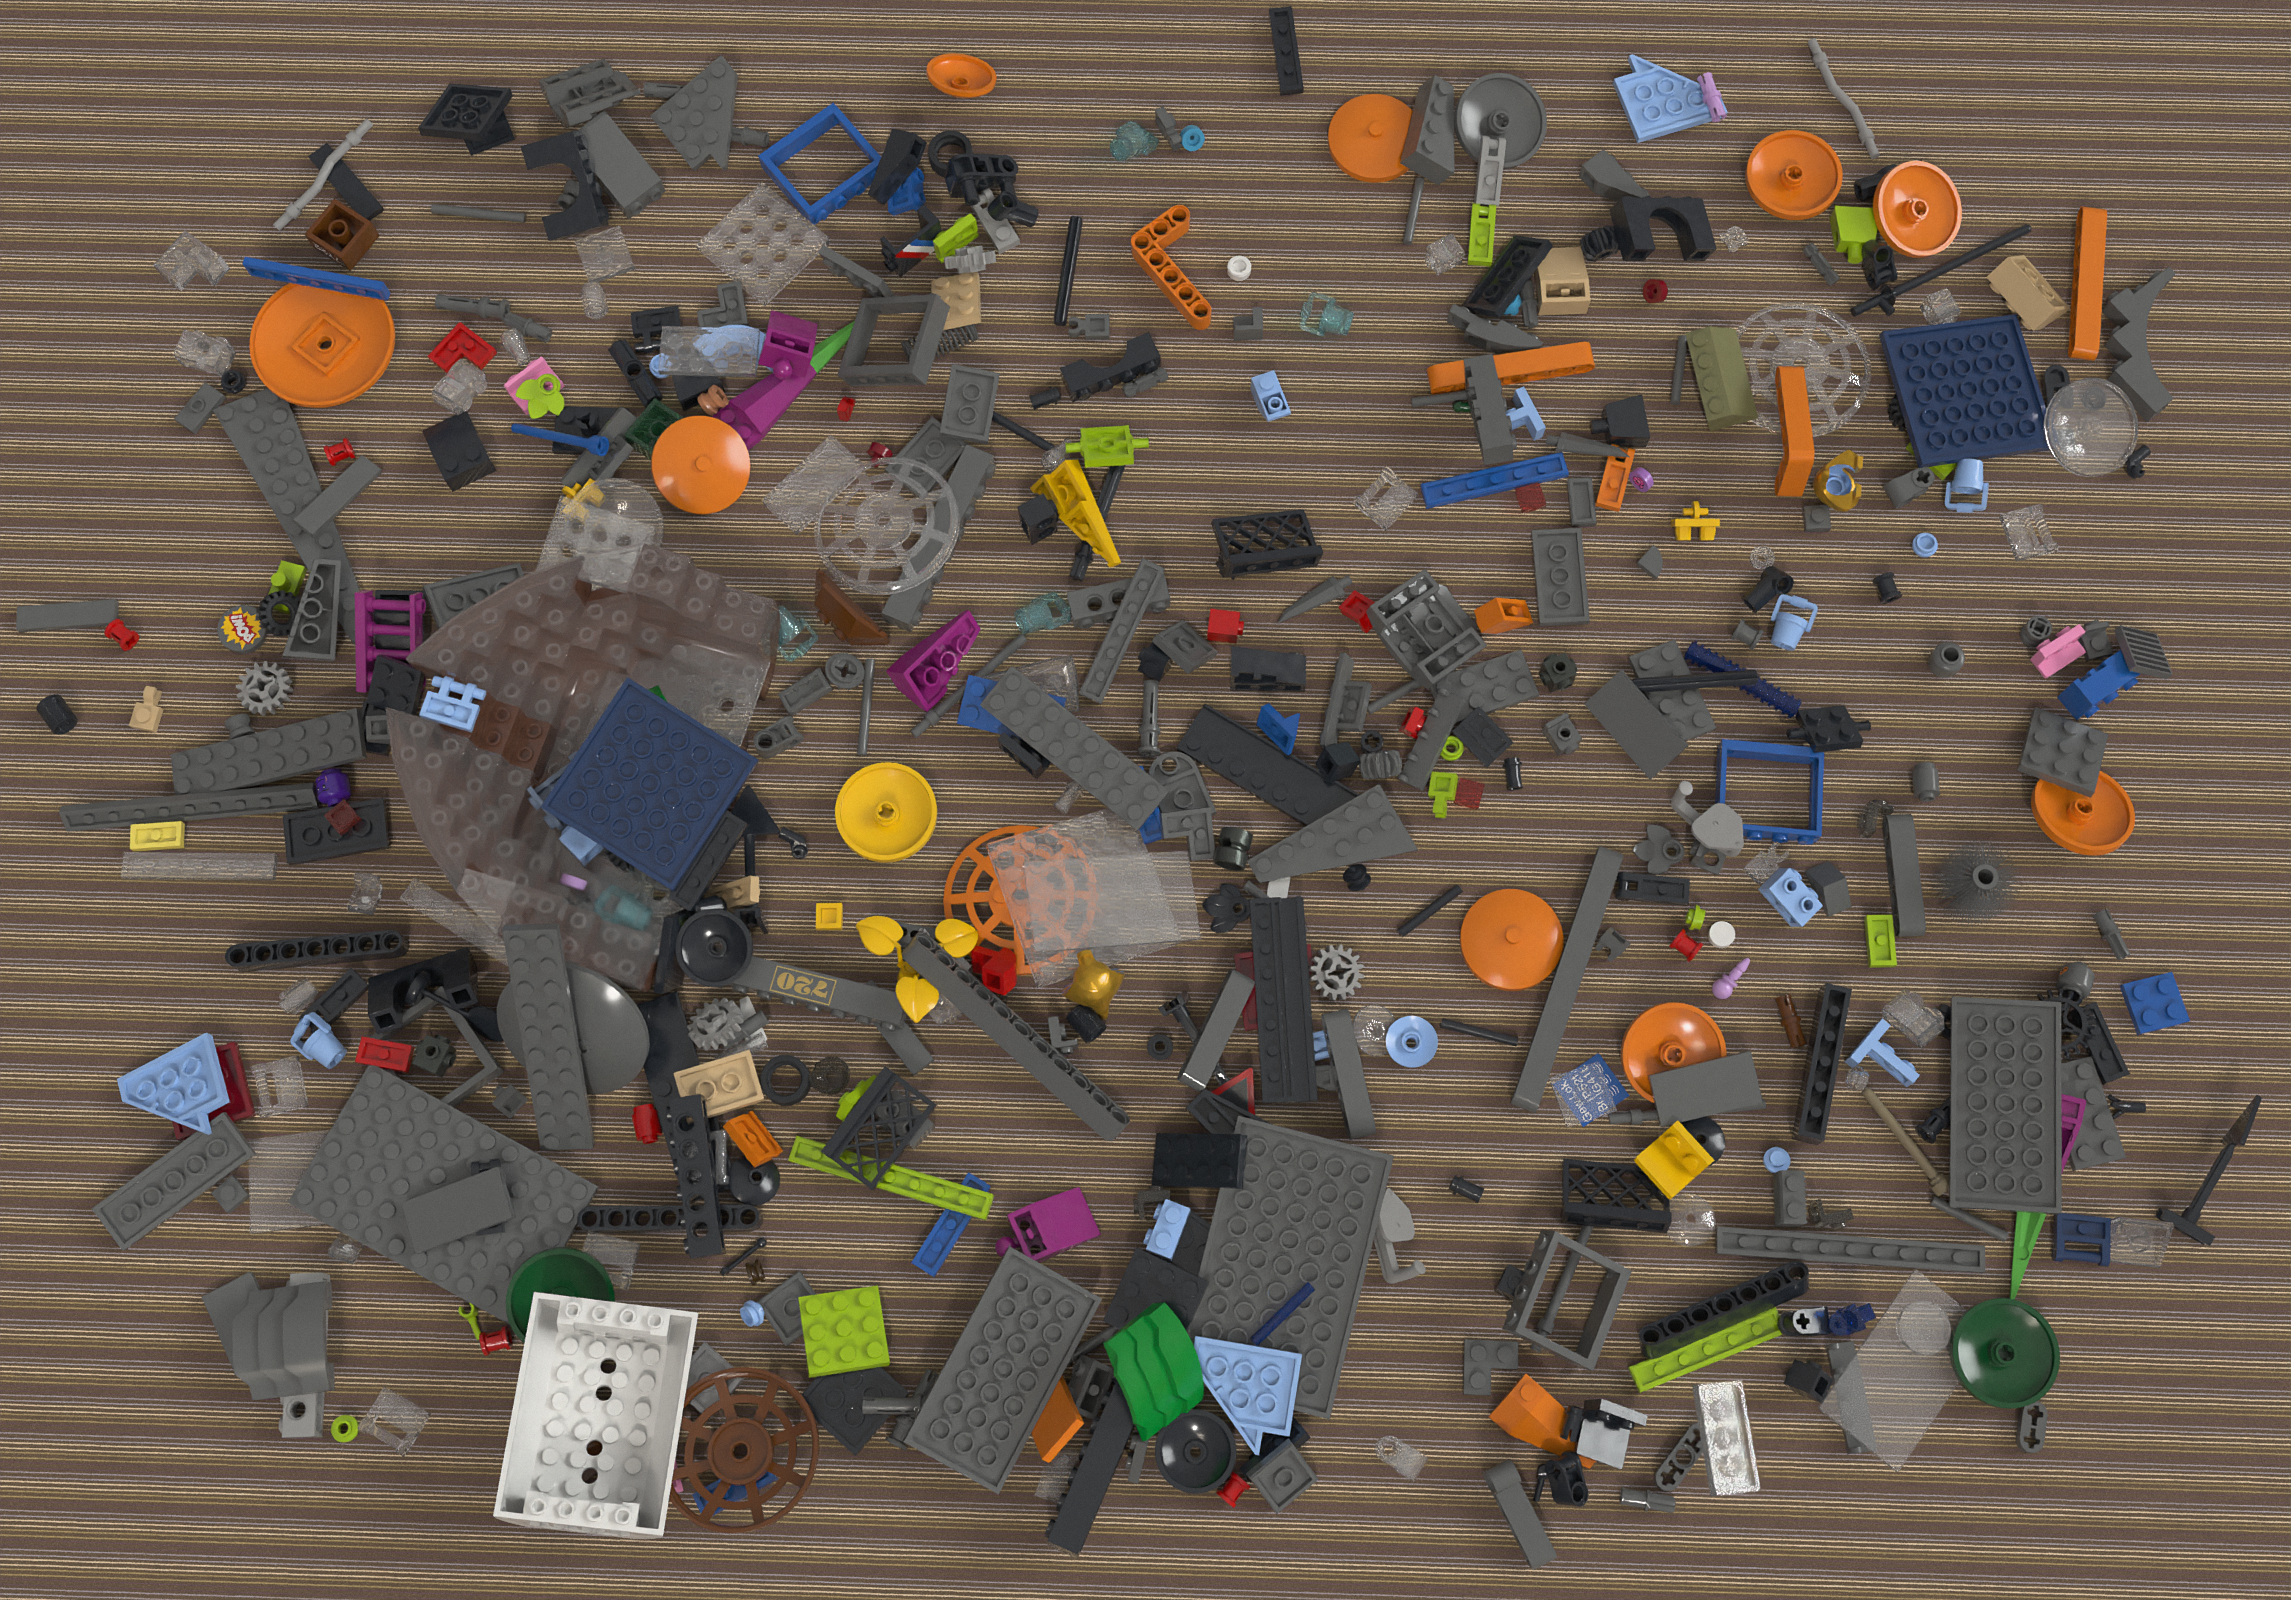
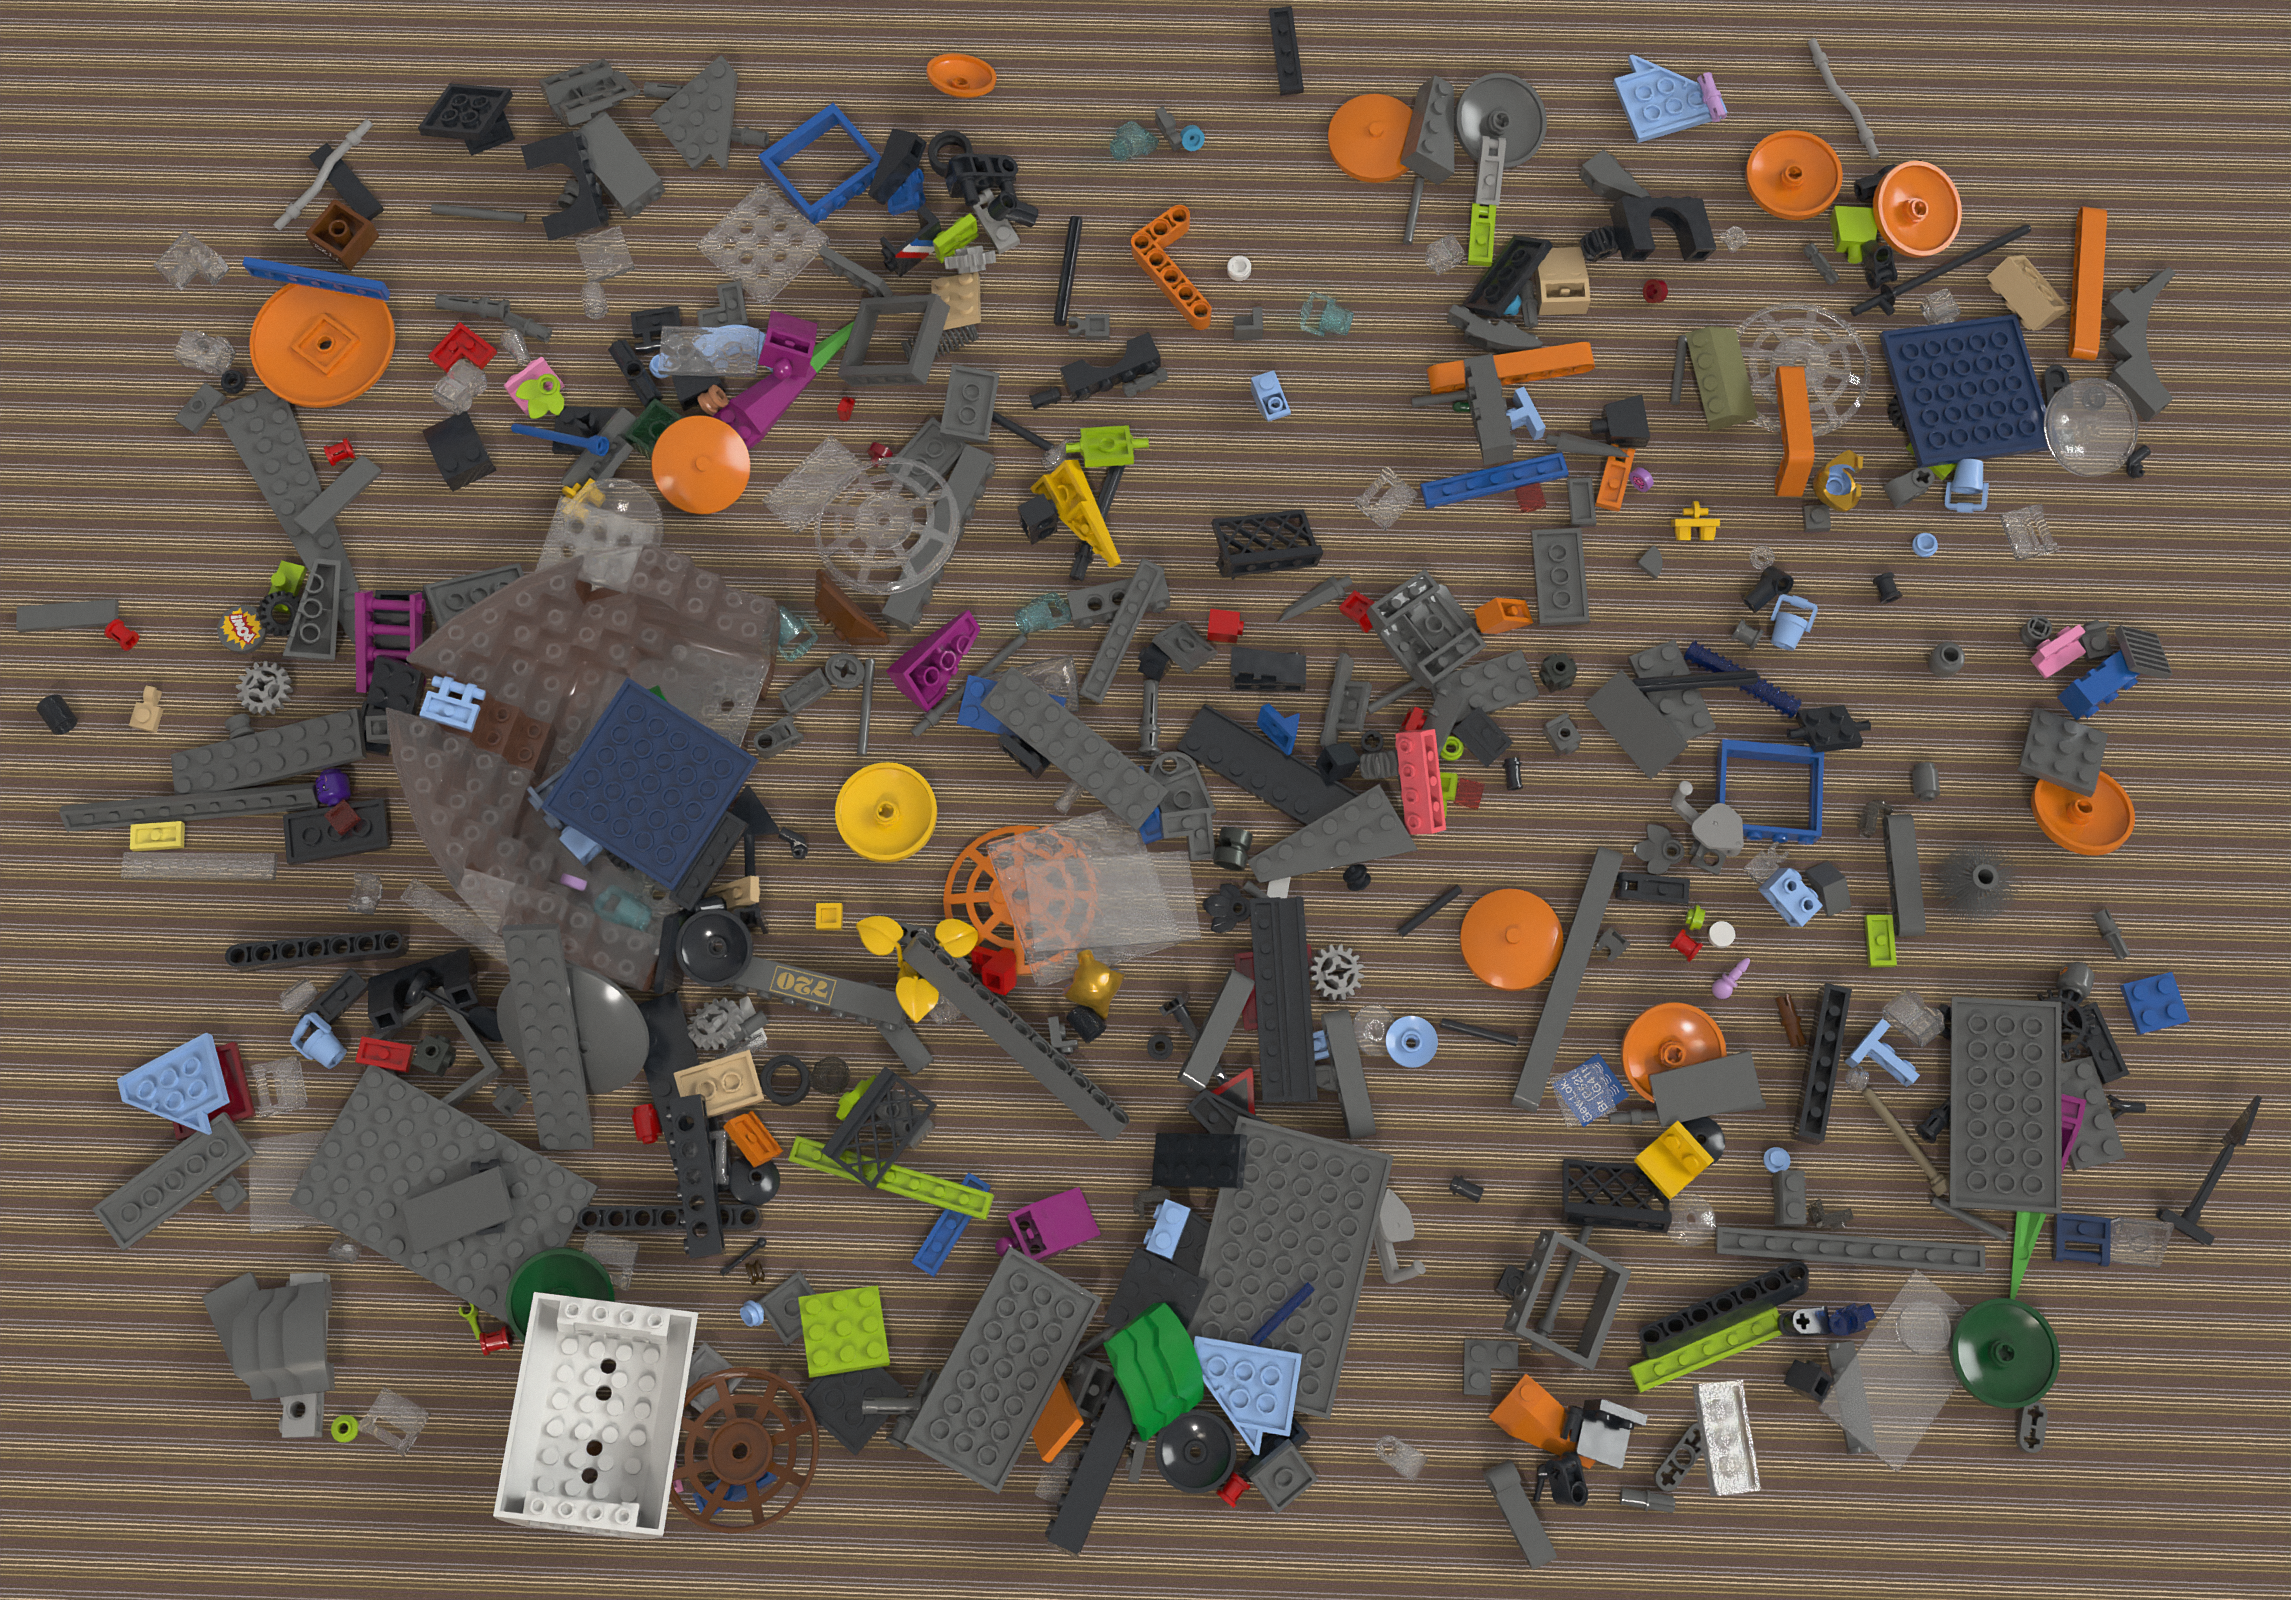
none -> coral brick [1395,729,1446,834]

